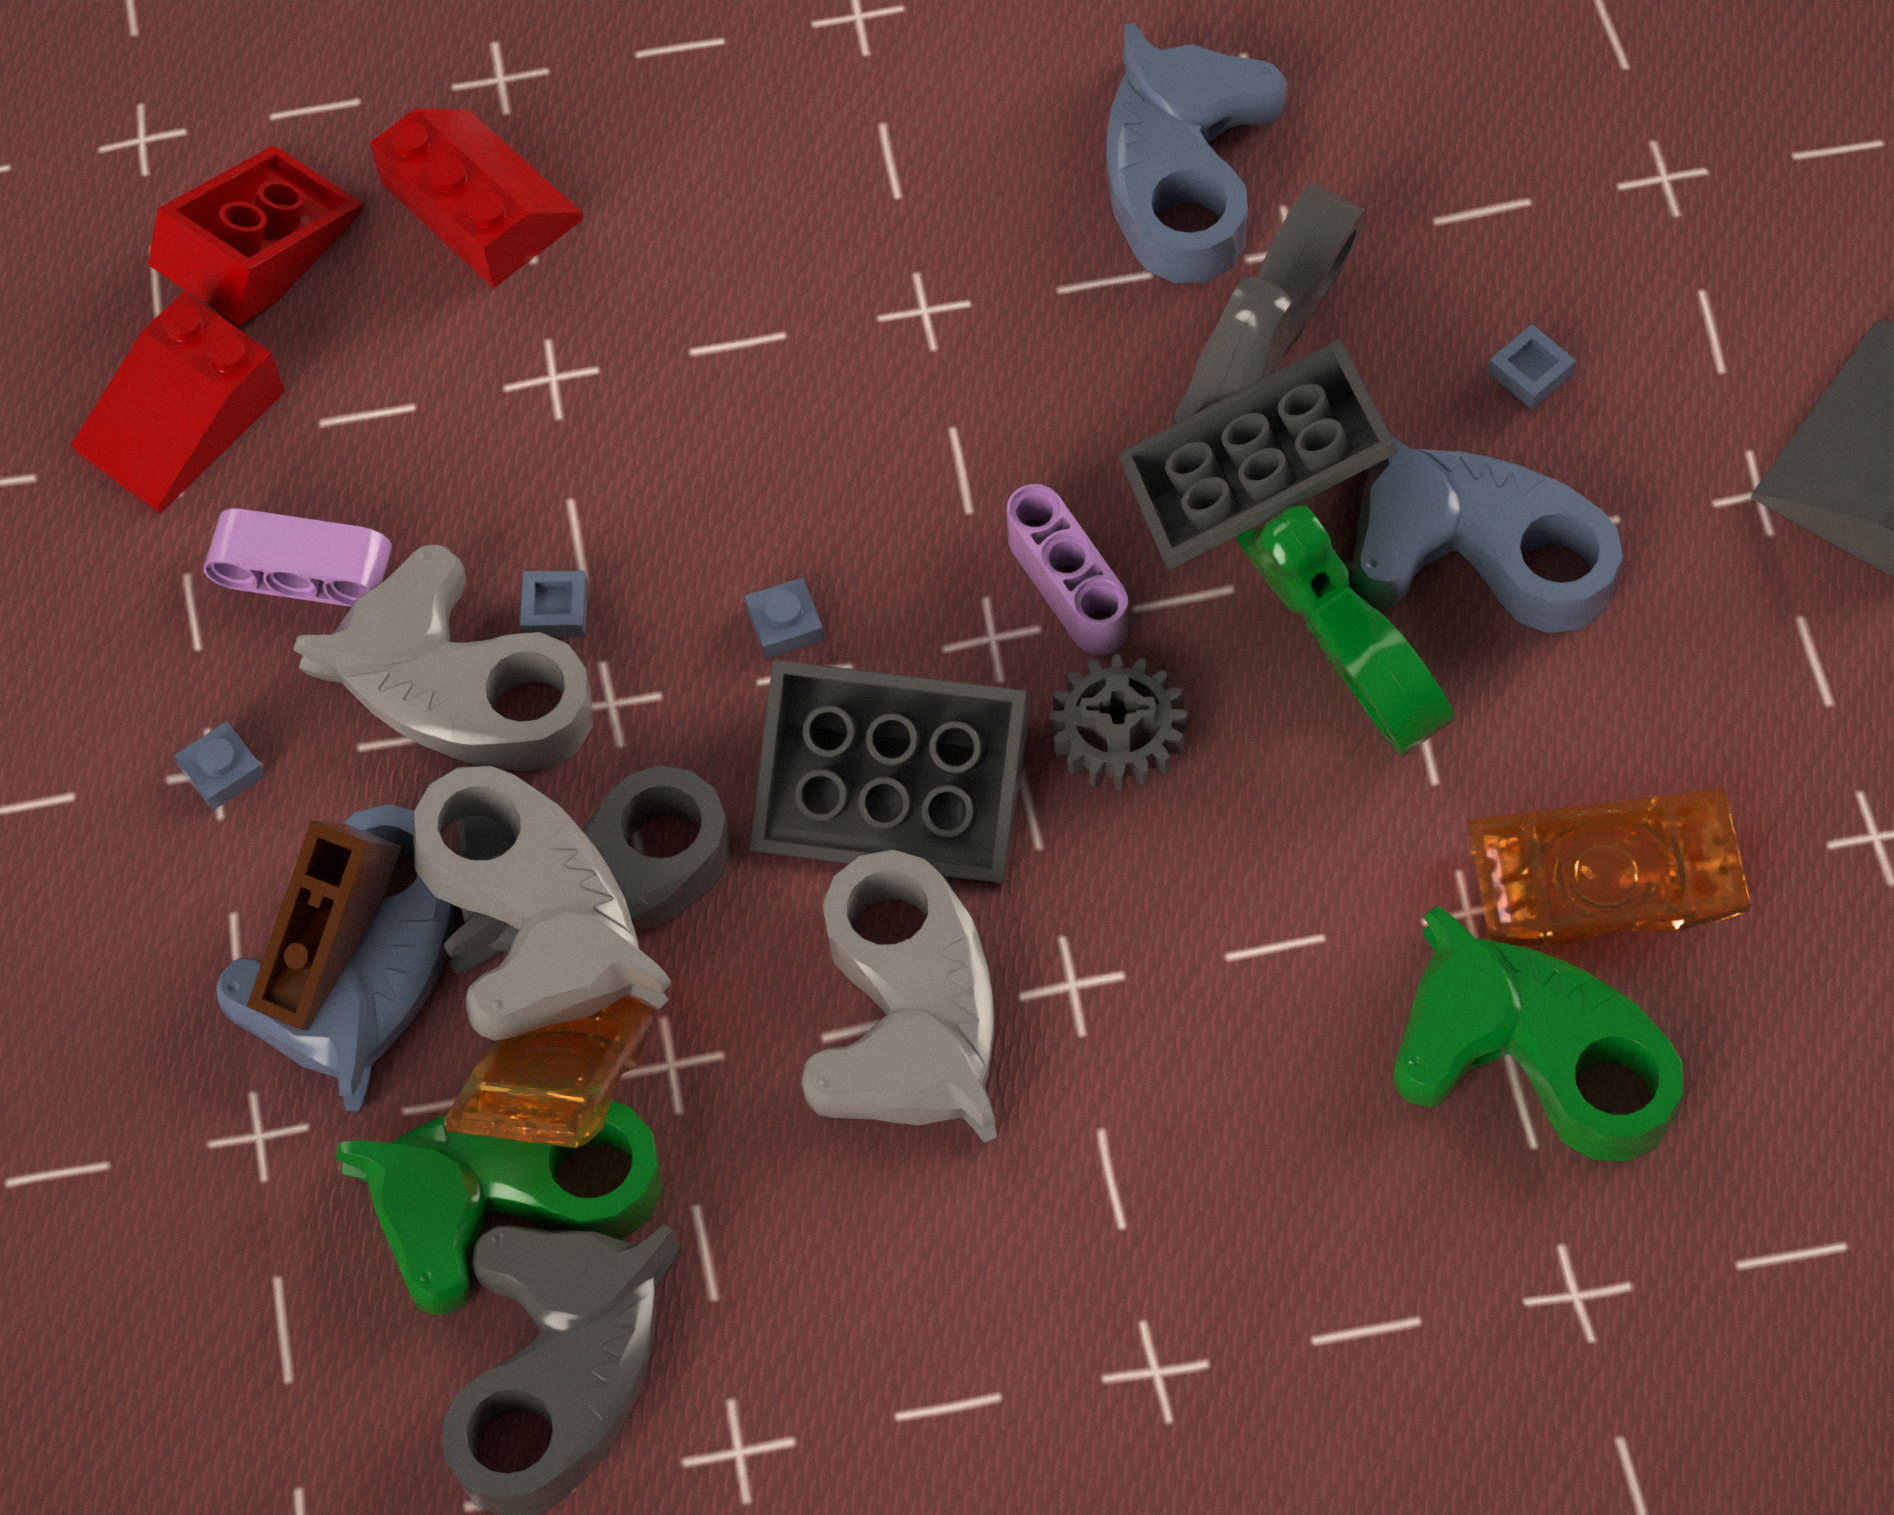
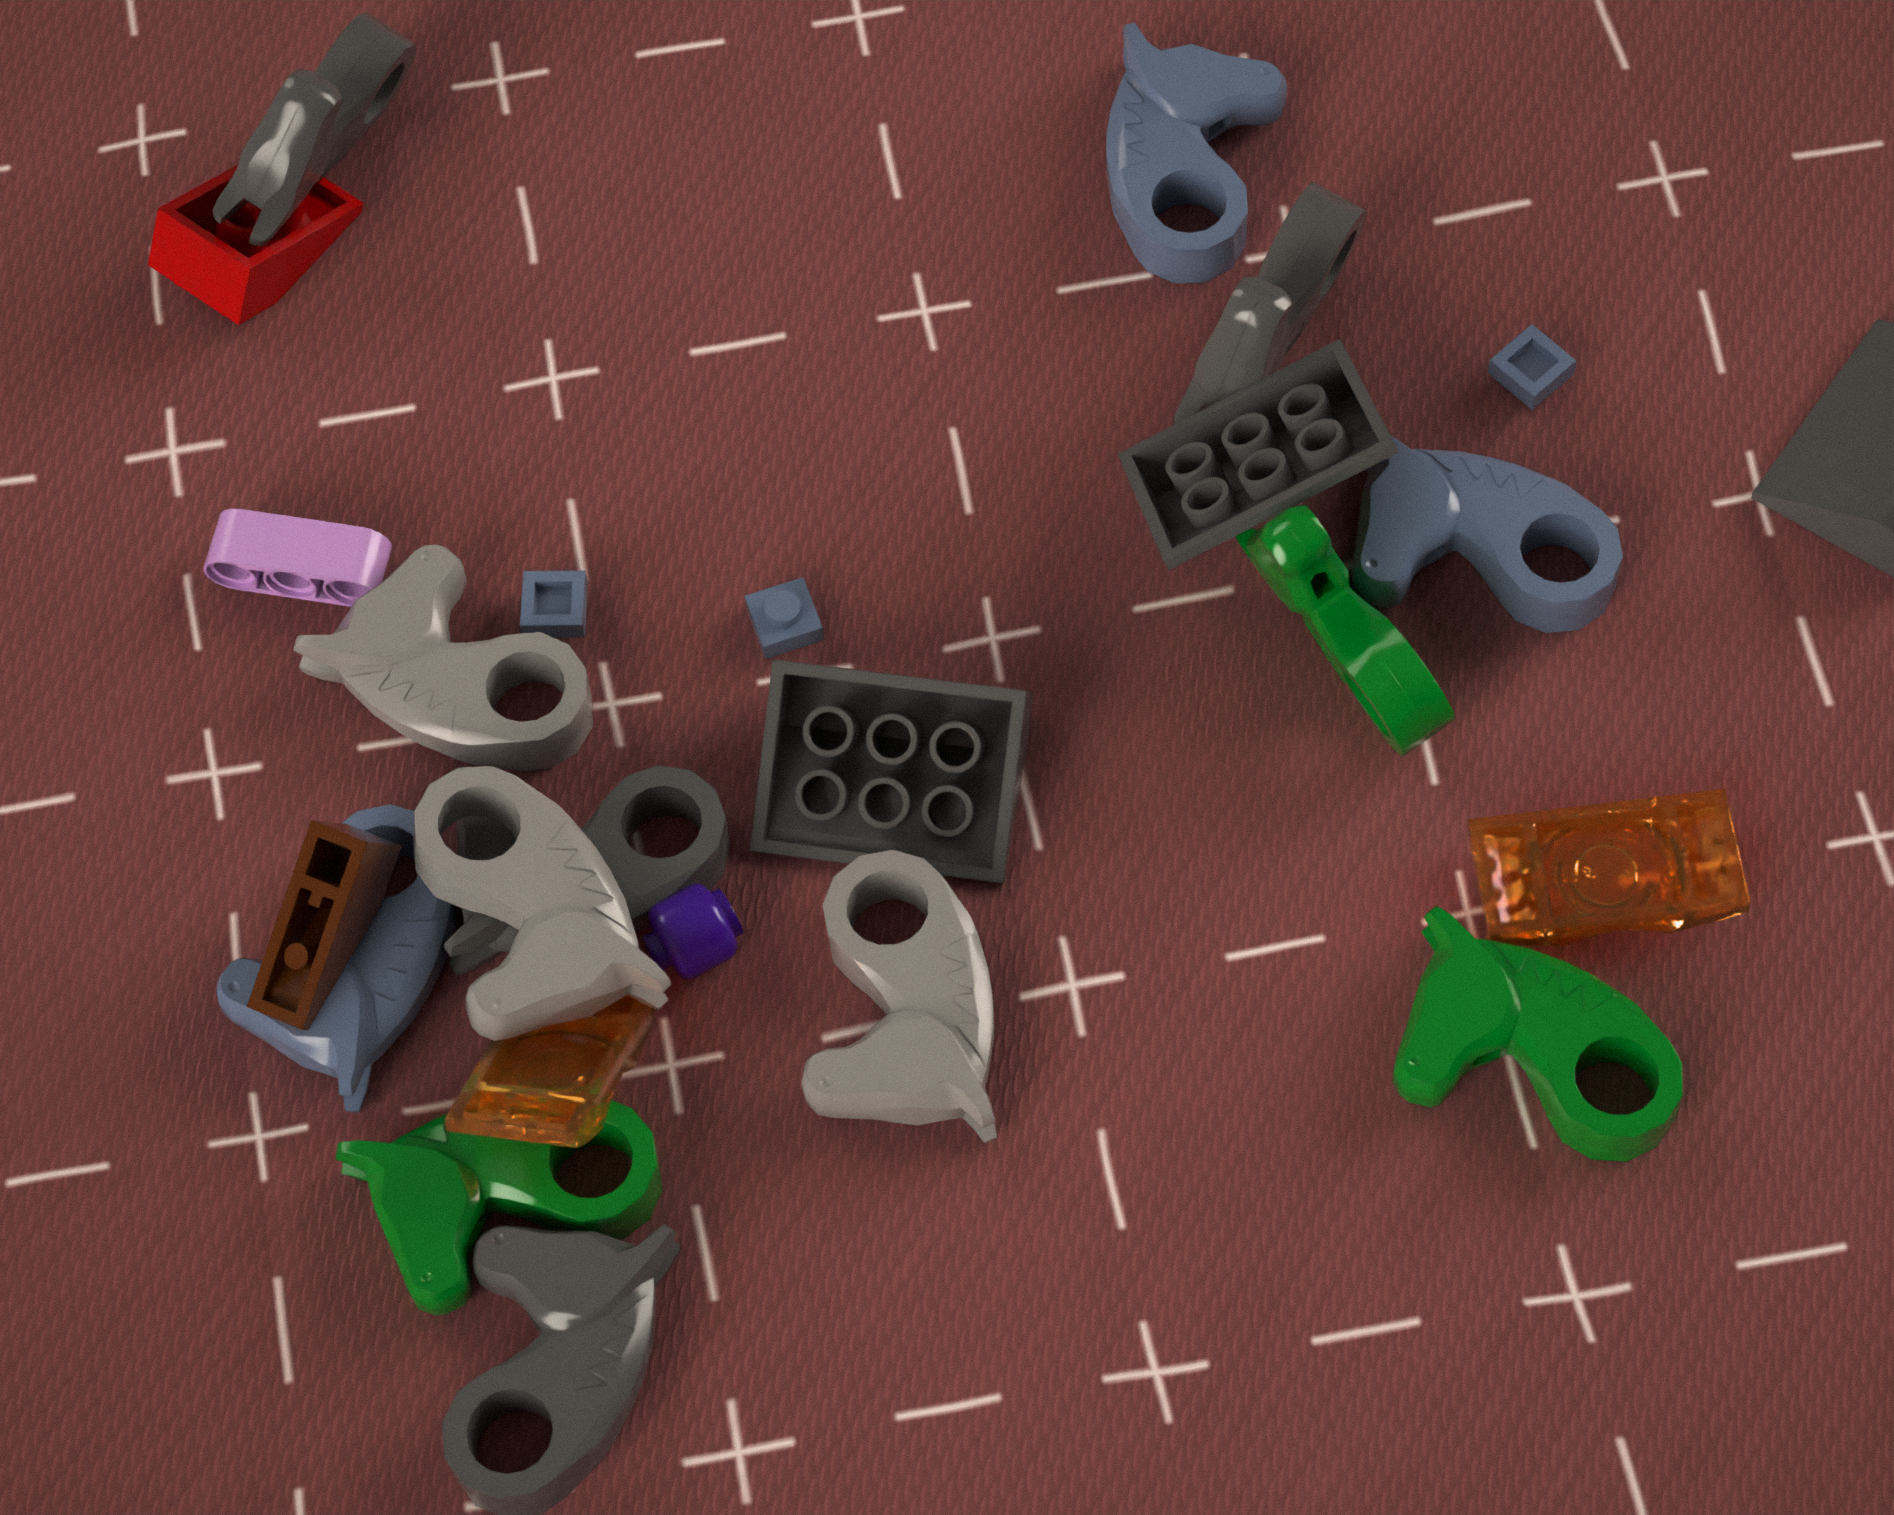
red slope [71,290,285,514] -> none
sand blue plate [174,721,265,811] -> none
red slope [370,108,583,288] -> none
lavender beam [1007,484,1128,656] -> none
dark grey gear [1049,654,1187,791] -> none
none -> dark grey animal [212,12,416,246]
none -> dark purple head [641,883,744,980]

